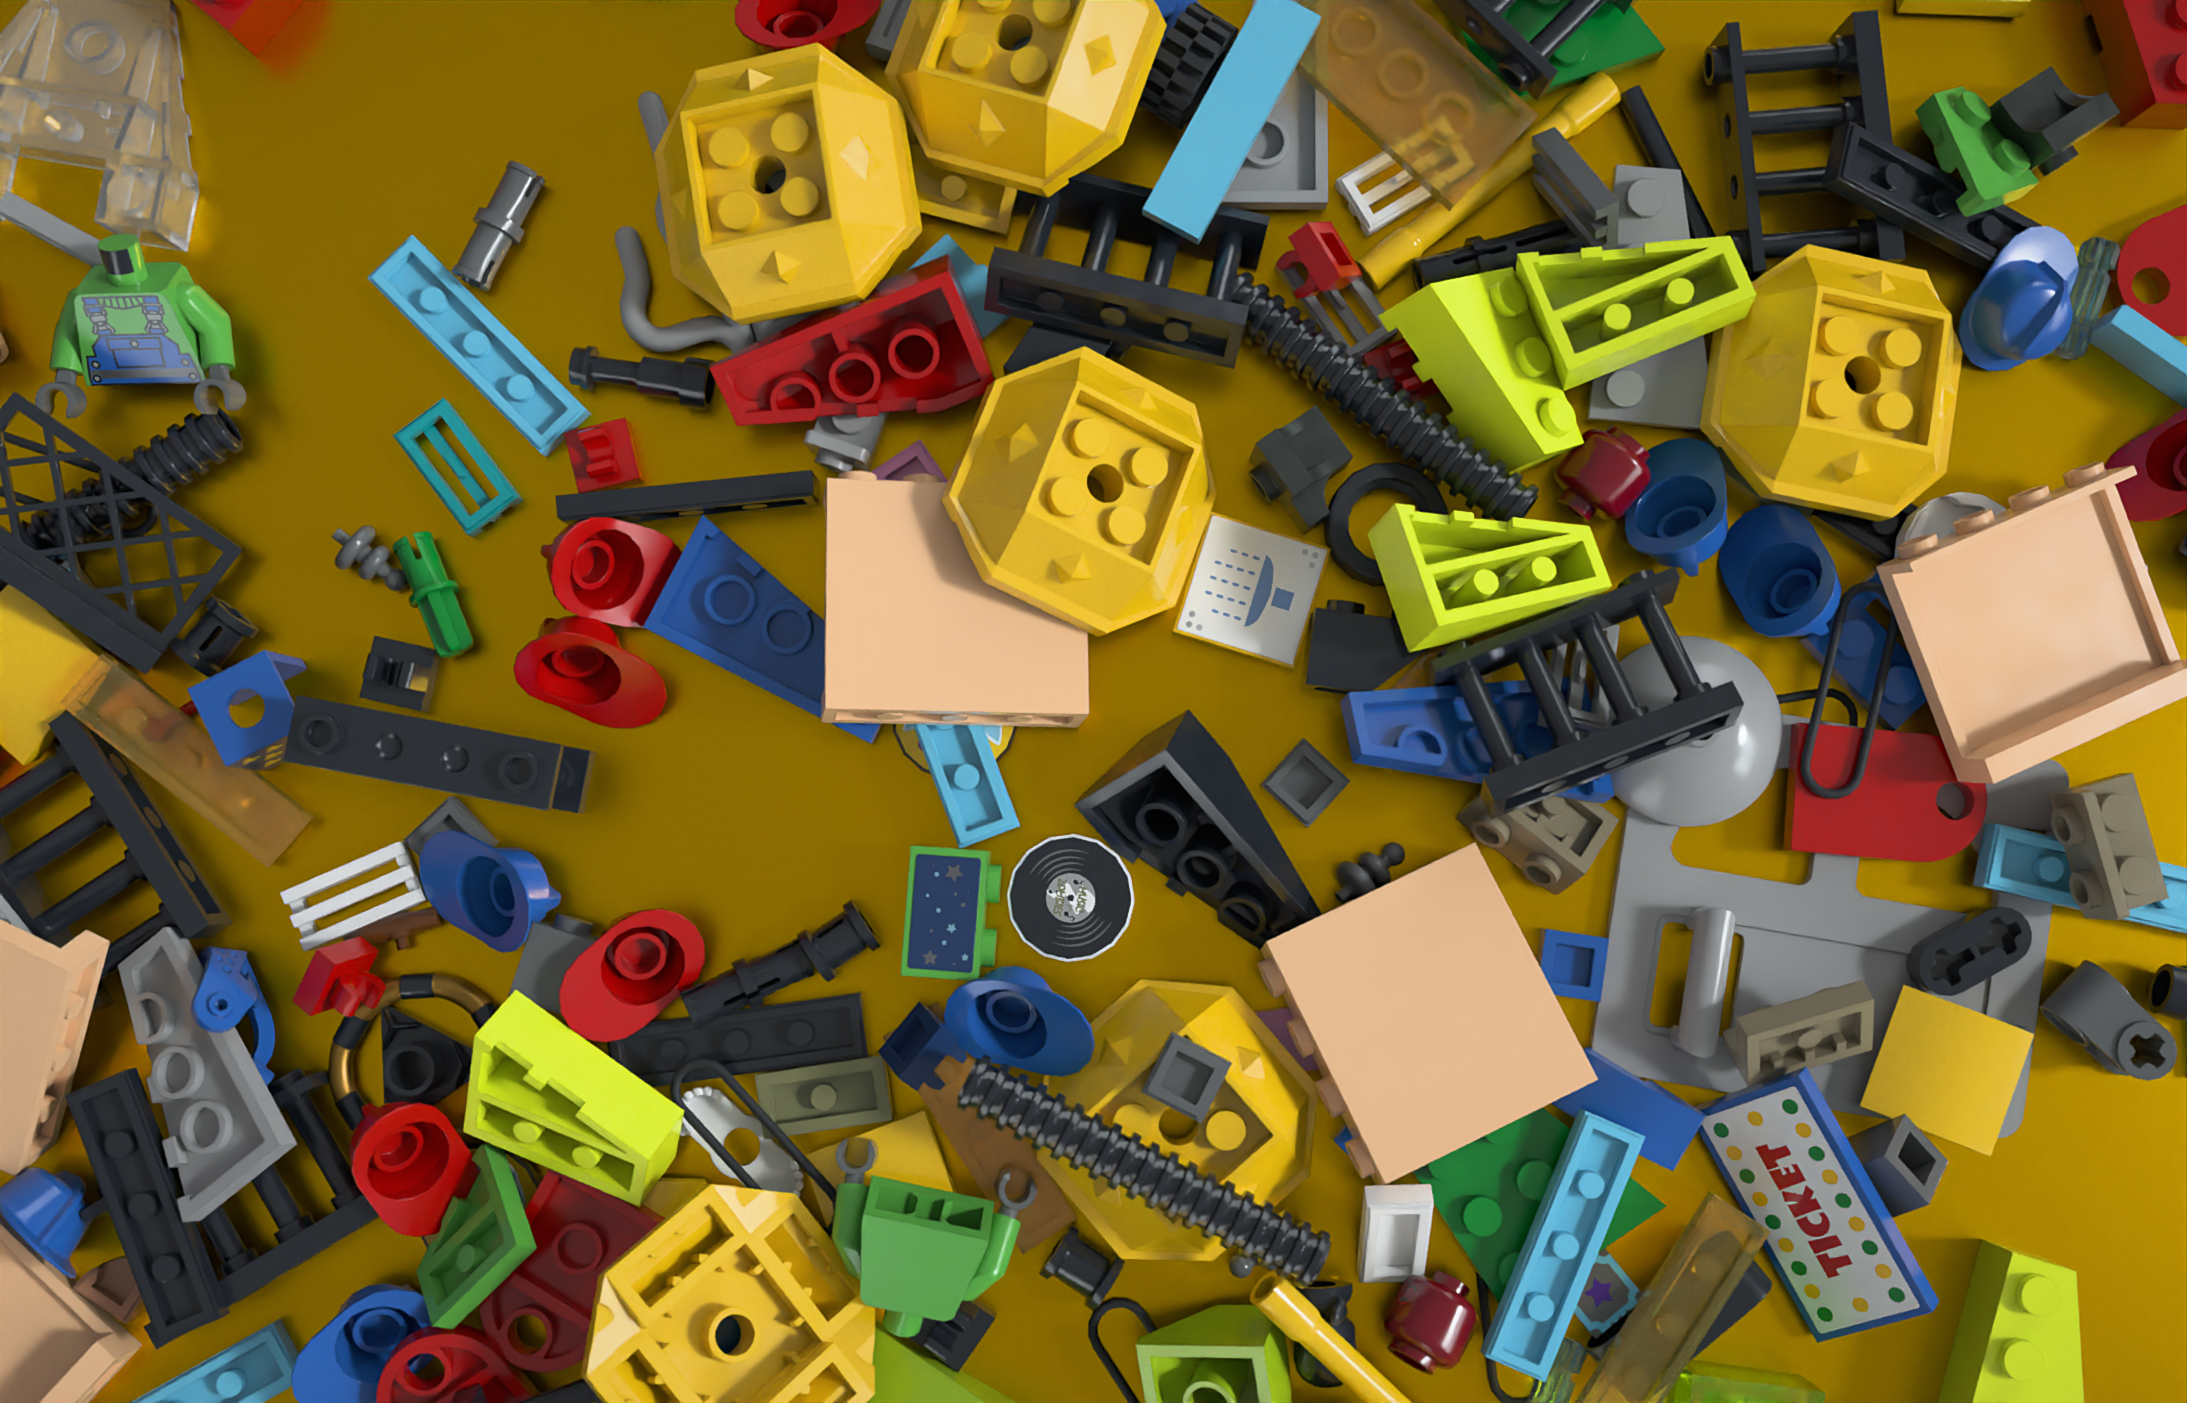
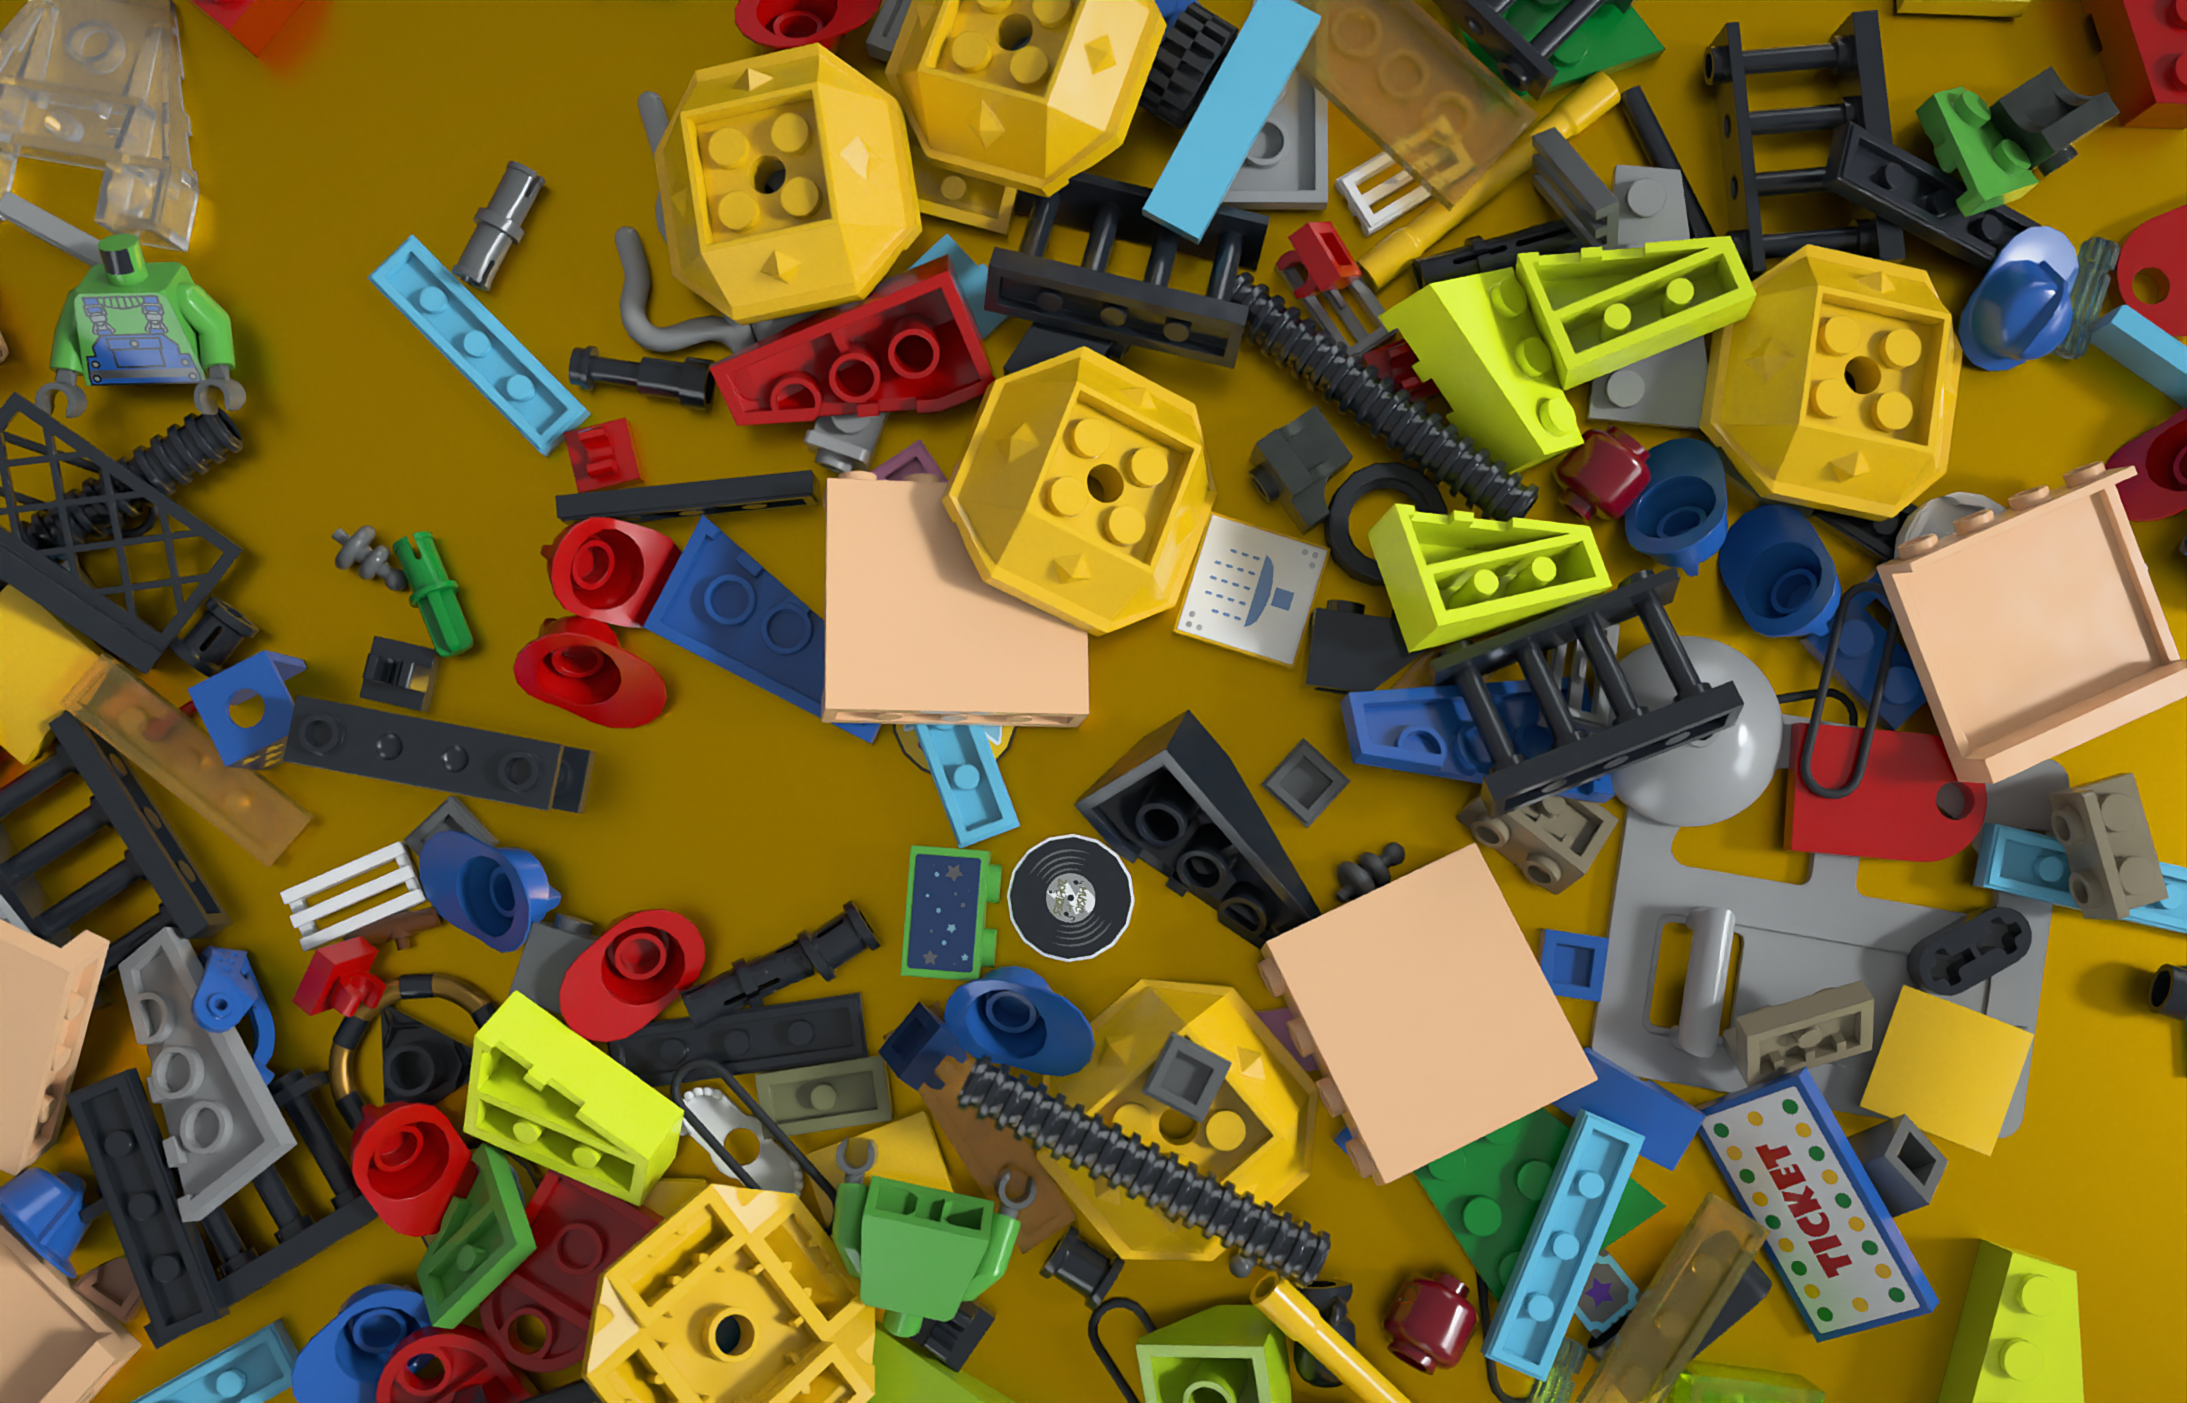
teal tile [393,398,523,538] -> none
white tile [1357,1184,1434,1283] -> none
dark grey piece [2039,960,2177,1081] -> none

